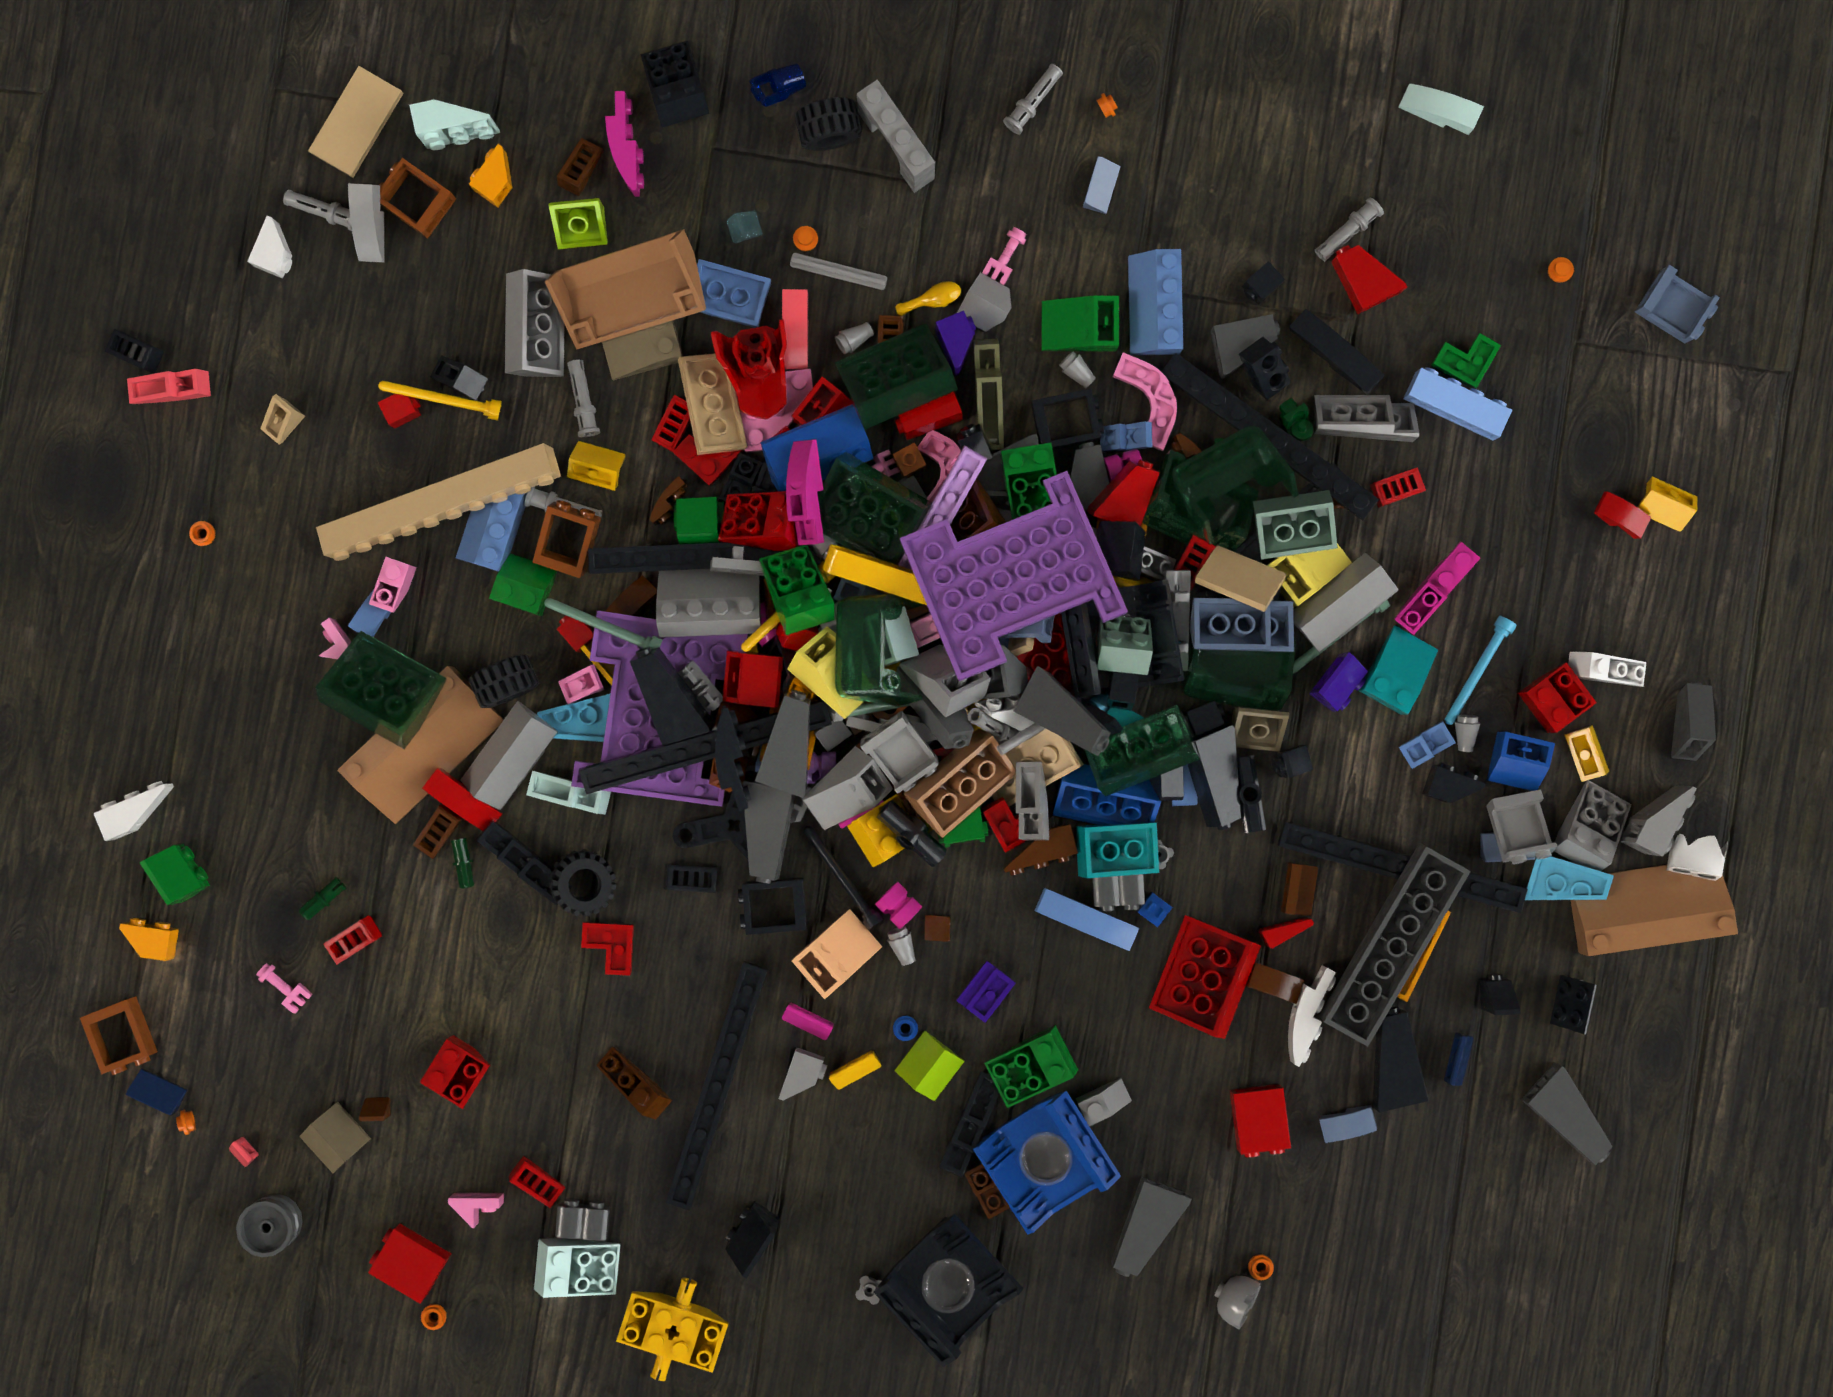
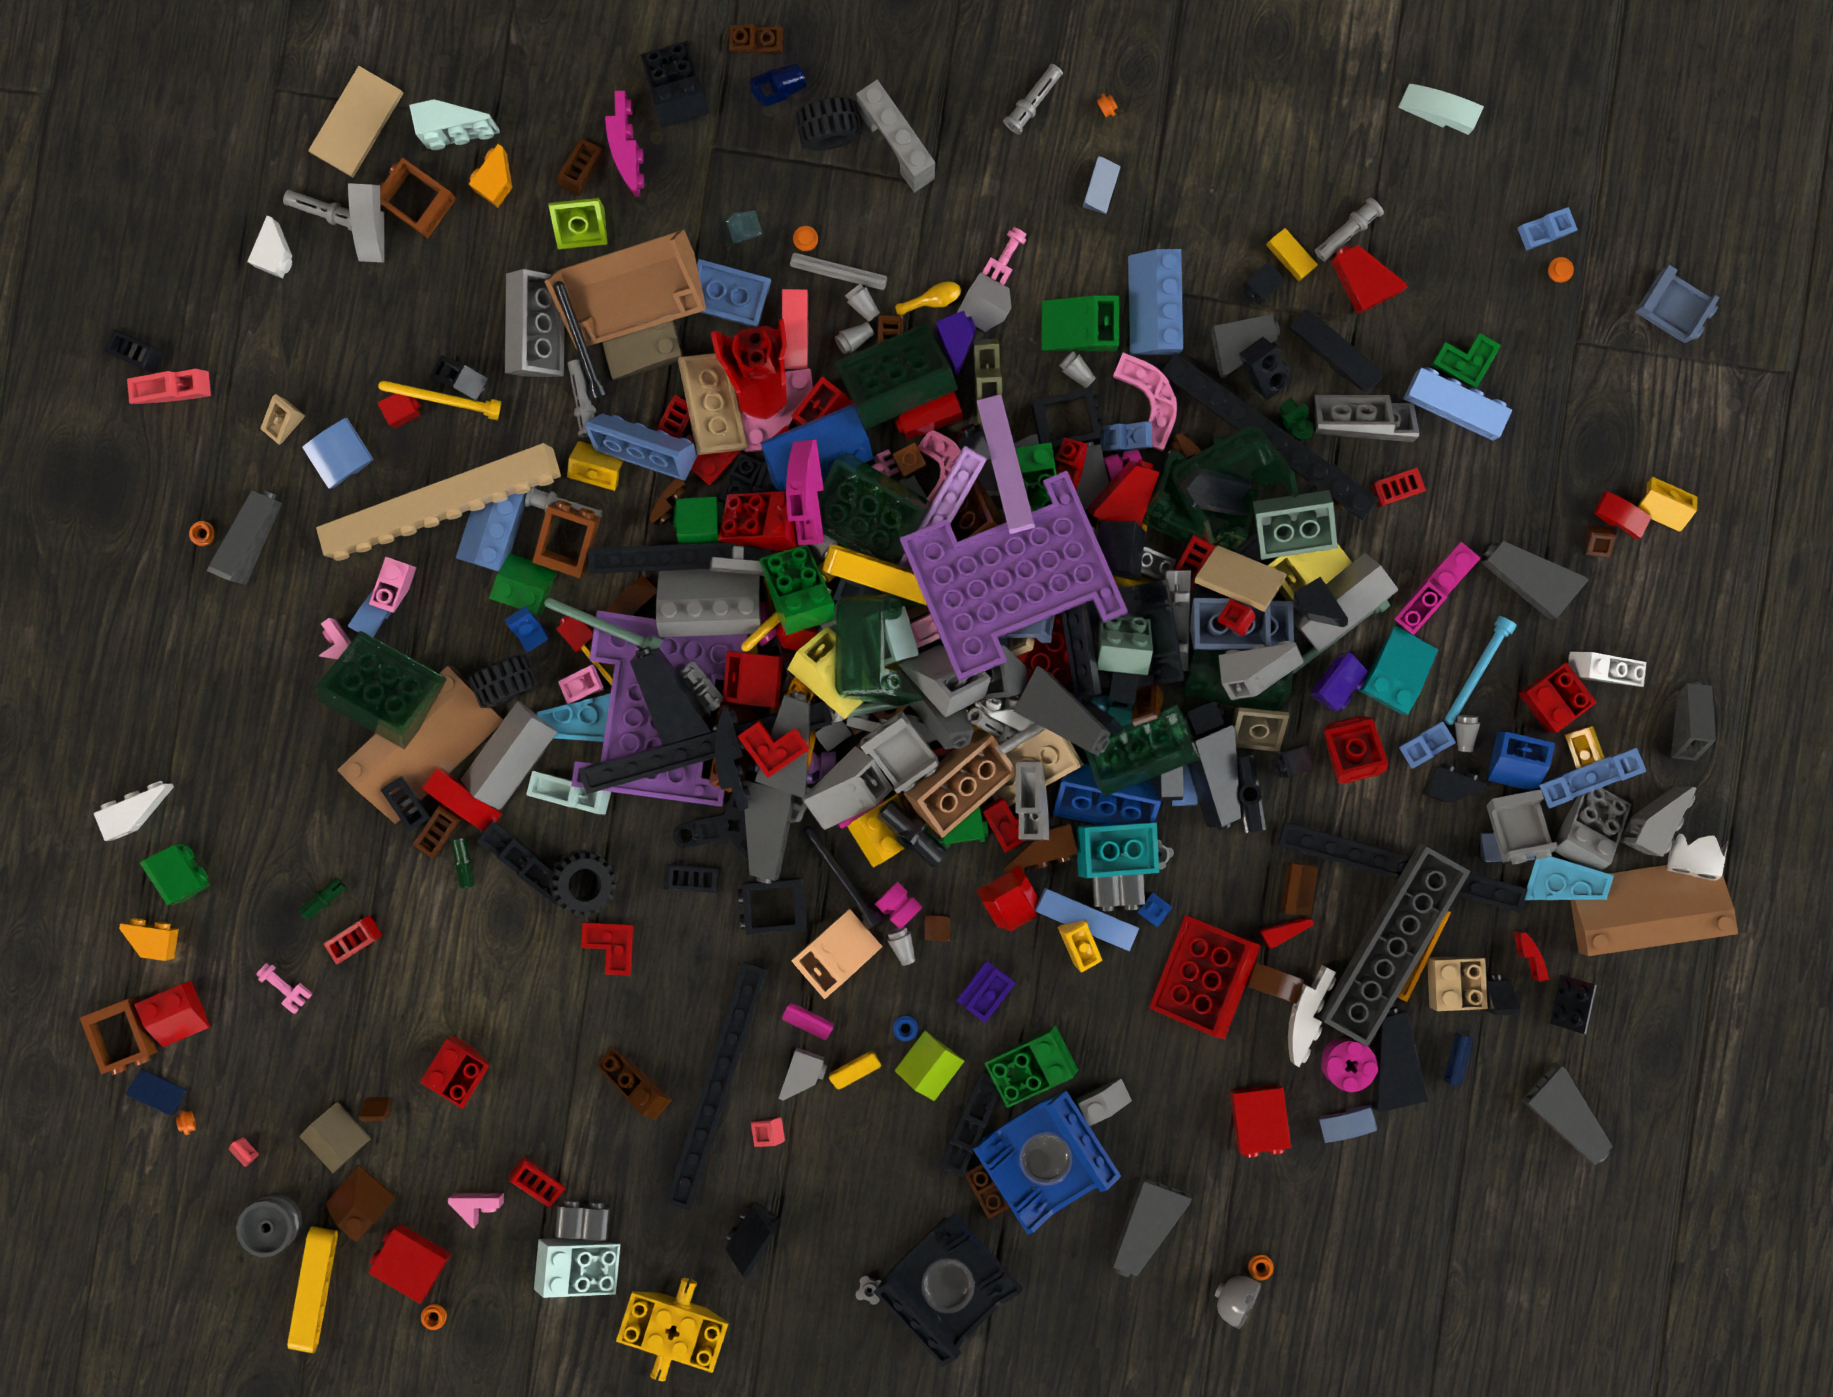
none -> red slope [134,981,211,1047]
none -> dark grey slope [207,489,282,585]
none -> yellow beam [288,1226,338,1353]
none -> medium blue slope [302,418,374,489]
none -> reddish brown slope [325,1165,397,1242]
none -> black slope [381,776,432,831]
none -> blue slope [504,606,549,652]
none -> black piece [554,281,609,400]
none -> medium blue slope [585,413,697,481]
none -> reddish brown slope [729,24,783,54]
none -> red plate [737,720,811,778]
none -> coral slope [751,1117,785,1147]
none -> light grey cone [845,283,880,322]
none -> red slope [976,865,1039,932]
none -> lavender tile [977,394,1035,534]
none -> red slope [1055,437,1087,490]
none -> yellow slope [1058,920,1103,973]
none -> reddish brown slope [1132,683,1163,726]
none -> black panel [1180,467,1253,517]
none -> red slope [1217,599,1256,636]
none -> light grey slope [1219,641,1304,700]
none -> yellow slope [1266,228,1318,282]
none -> black slope [1292,576,1348,627]
none -> dark pink brick [1321,1037,1378,1092]
none -> red slope [1323,716,1389,784]
none -> tan slope [1427,956,1488,1011]
none -> dark grey slope [1481,541,1589,620]
none -> red slope [1513,930,1549,981]
none -> medium blue slope [1518,207,1578,251]
none -> medium blue slope [1539,748,1647,808]
none -> reddish brown slope [1585,525,1617,557]

